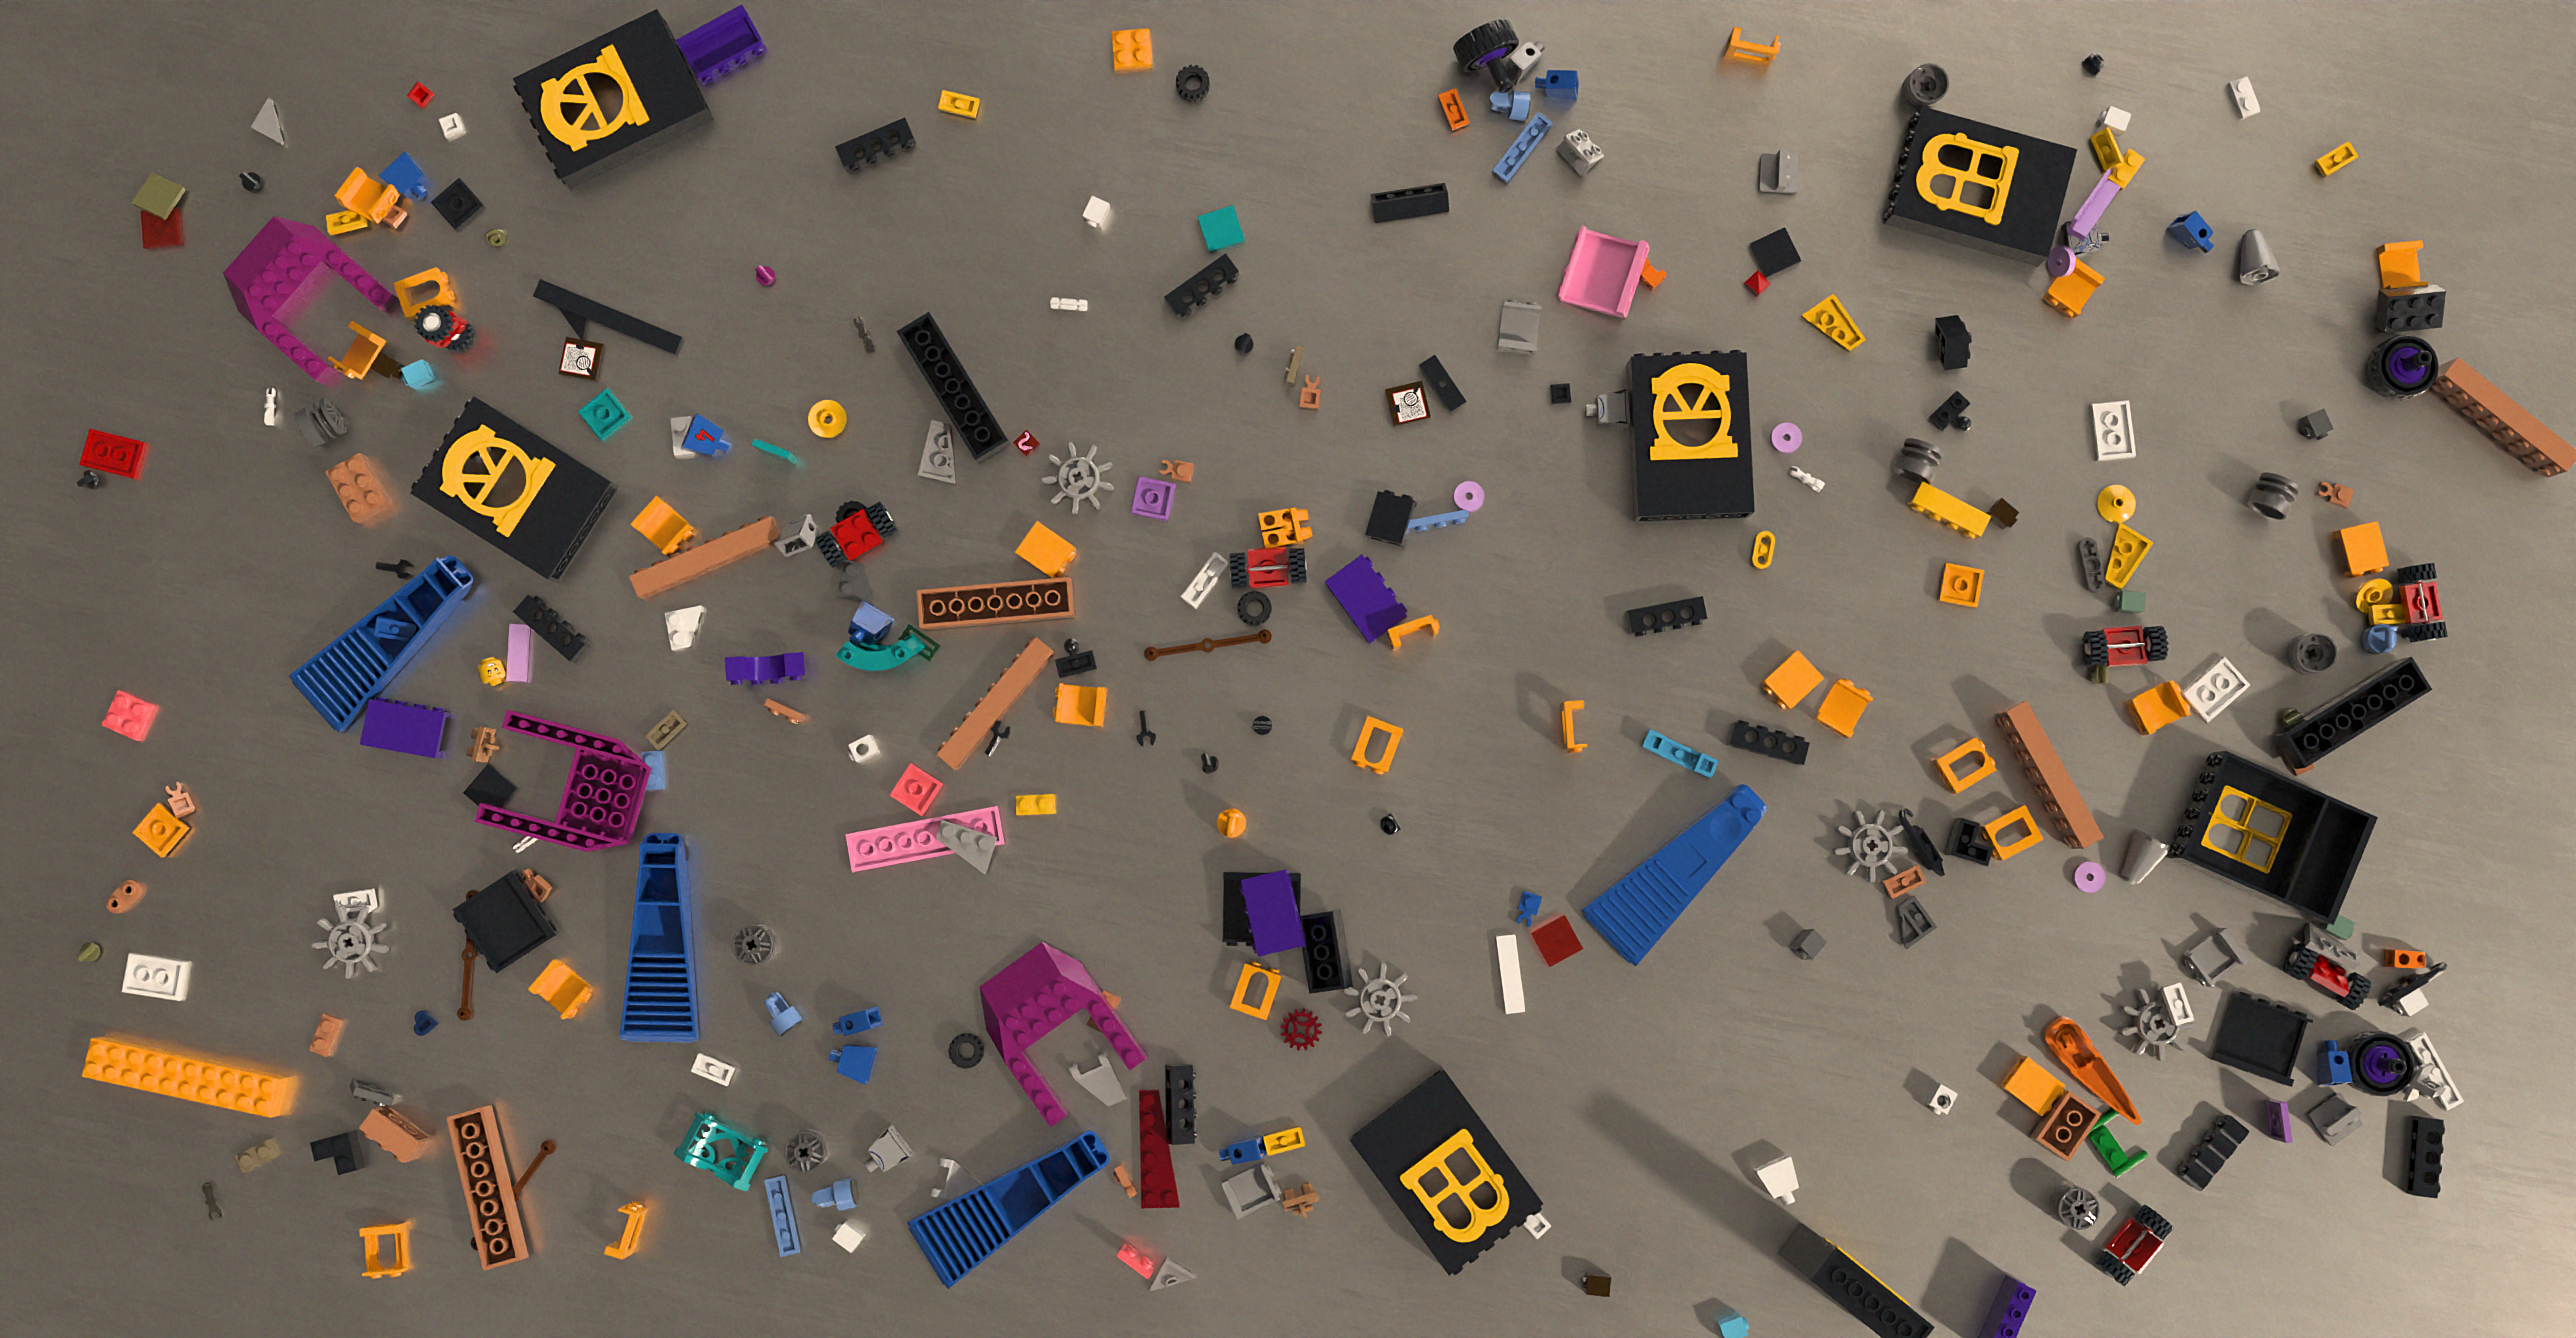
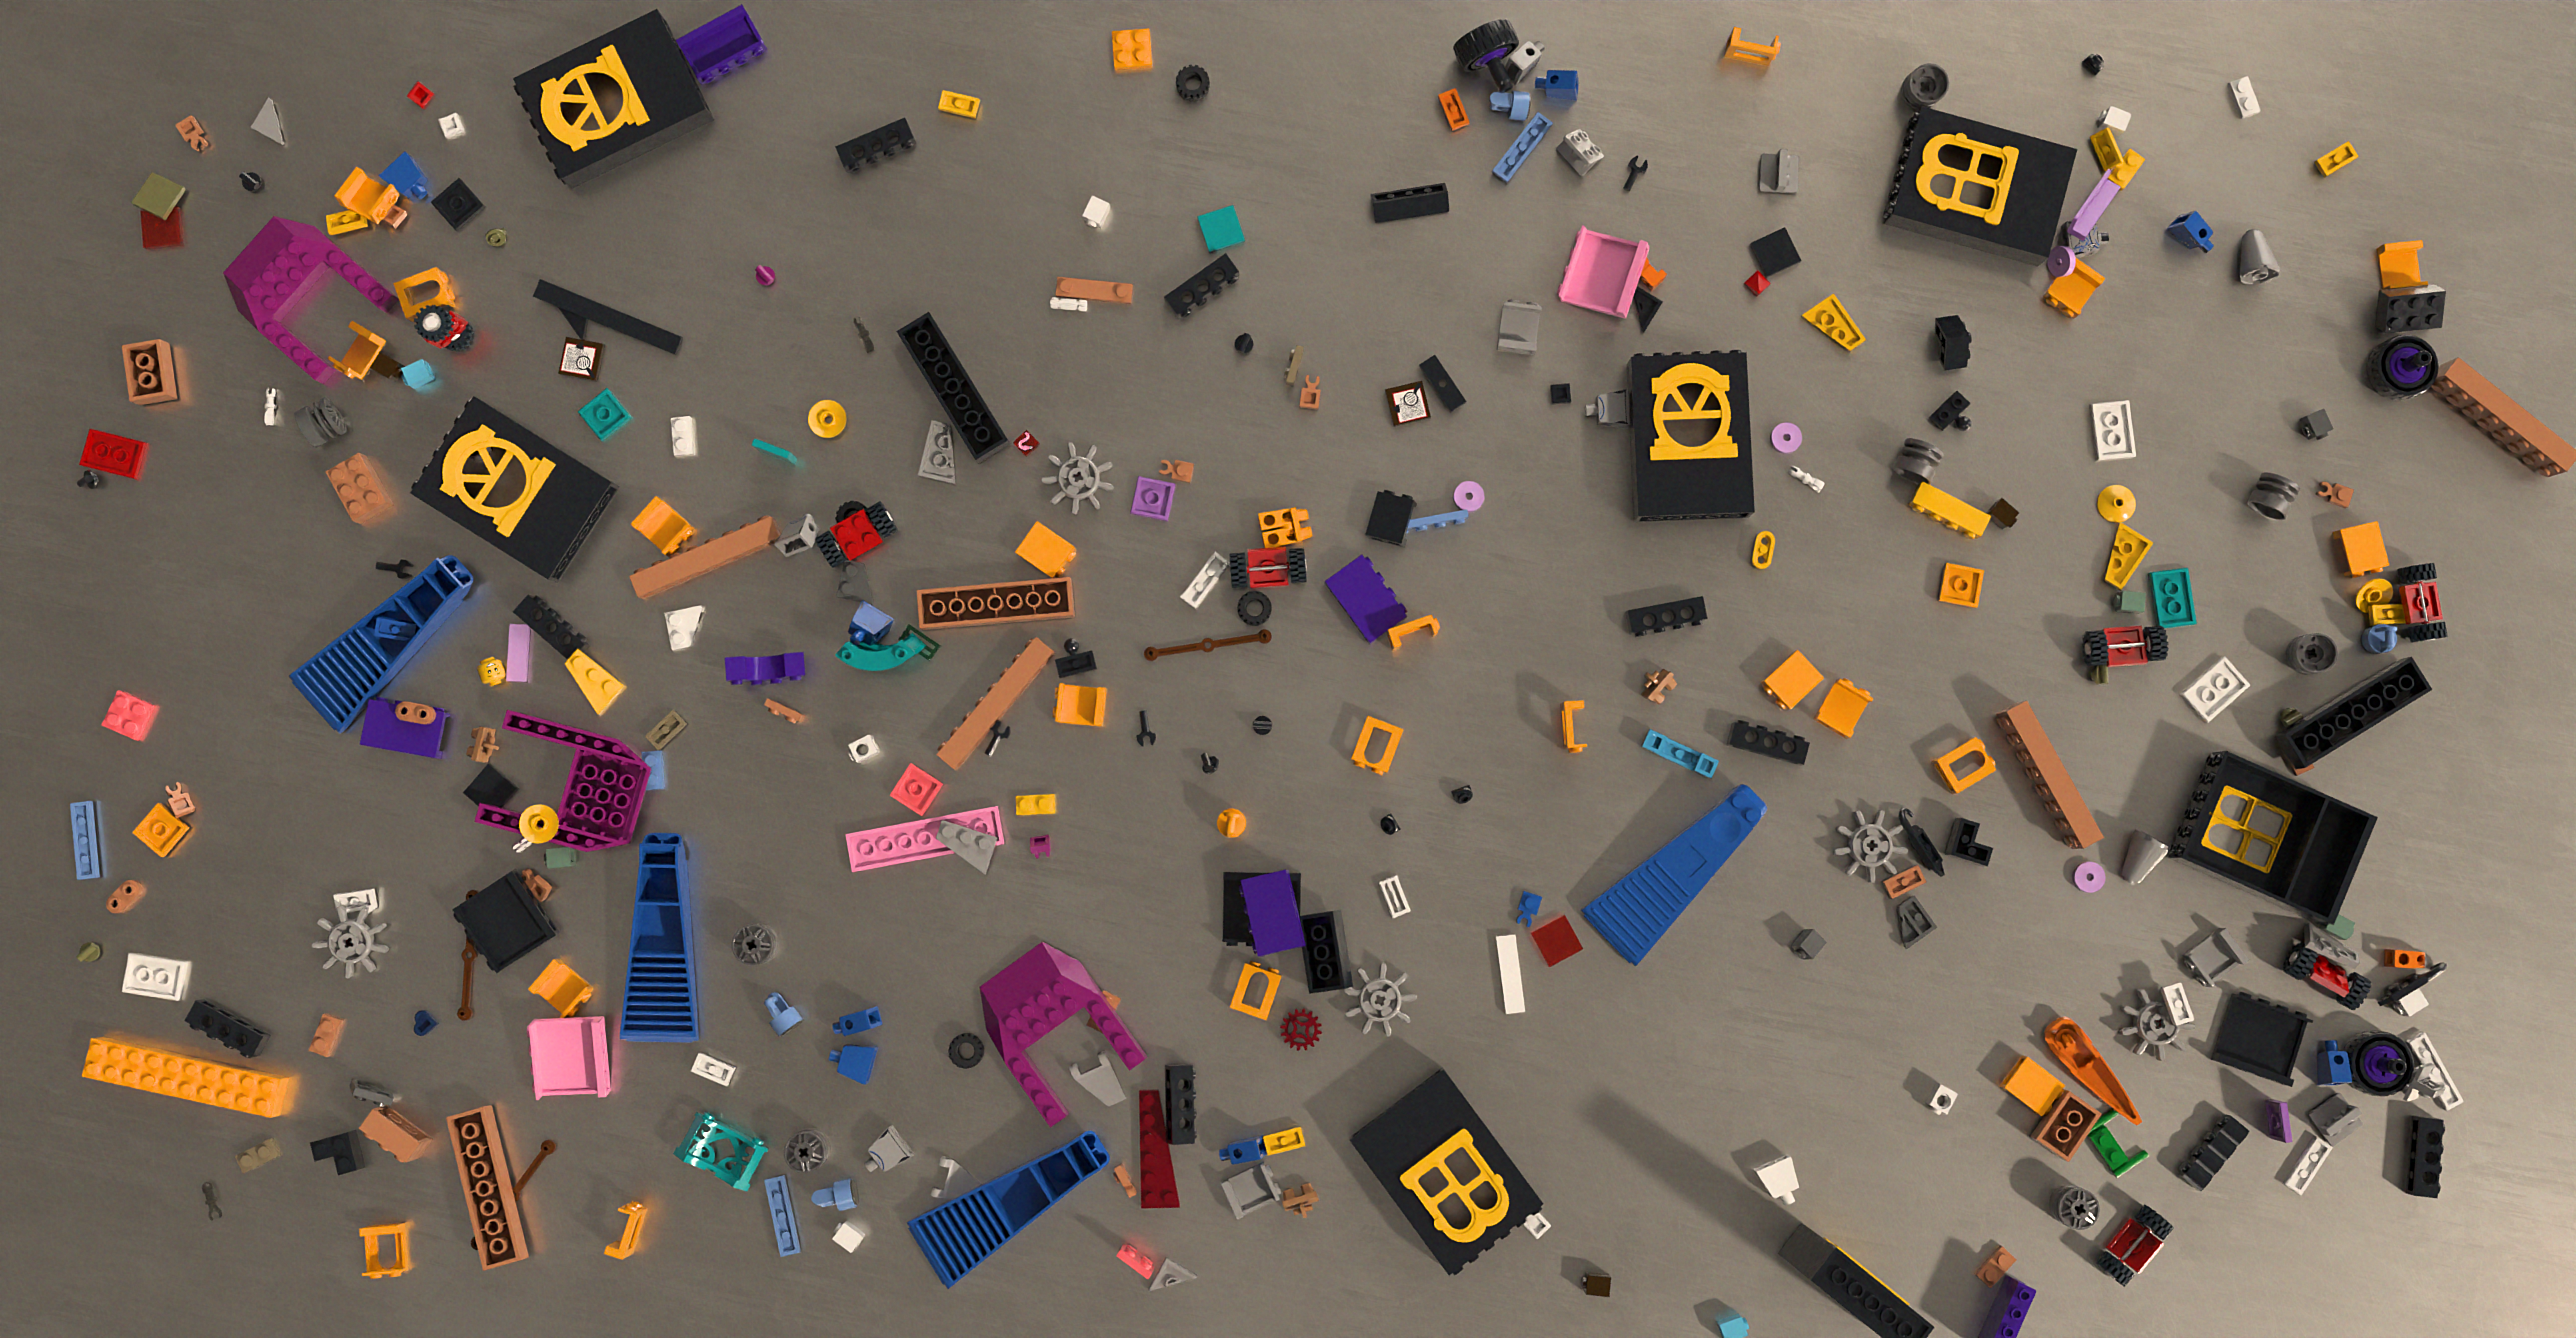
blue torso [680,414,730,456] -> none
light orange panel [1979,805,2043,861] -> none
dark grey beam [2077,538,2105,593] -> none
light orange panel [2126,680,2191,736] -> none
none -> medium blue plate [70,801,100,880]
none -> nougat brick [122,339,177,405]
none -> nougat plate [175,115,208,151]
none -> black brick [184,999,271,1058]
none -> nougat plate [395,701,436,725]
none -> yellow dish [519,804,559,843]
none -> bright pink panel [527,1016,611,1100]
none -> sand green brick [544,847,576,869]
none -> yellow wing [565,648,623,714]
none -> magenta tile [1030,835,1051,859]
none -> nougat plate [1055,277,1133,304]
none -> white tile [1378,875,1410,918]
none -> black plate [1451,785,1473,804]
none -> black bar [1623,155,1648,191]
none -> black tile [1633,286,1663,332]
none -> medium nougat hips [1641,669,1677,704]
none -> nougat plate [1974,1245,2017,1289]
none -> teal tile [2148,568,2197,629]
none -> white tile [2282,1135,2333,1196]

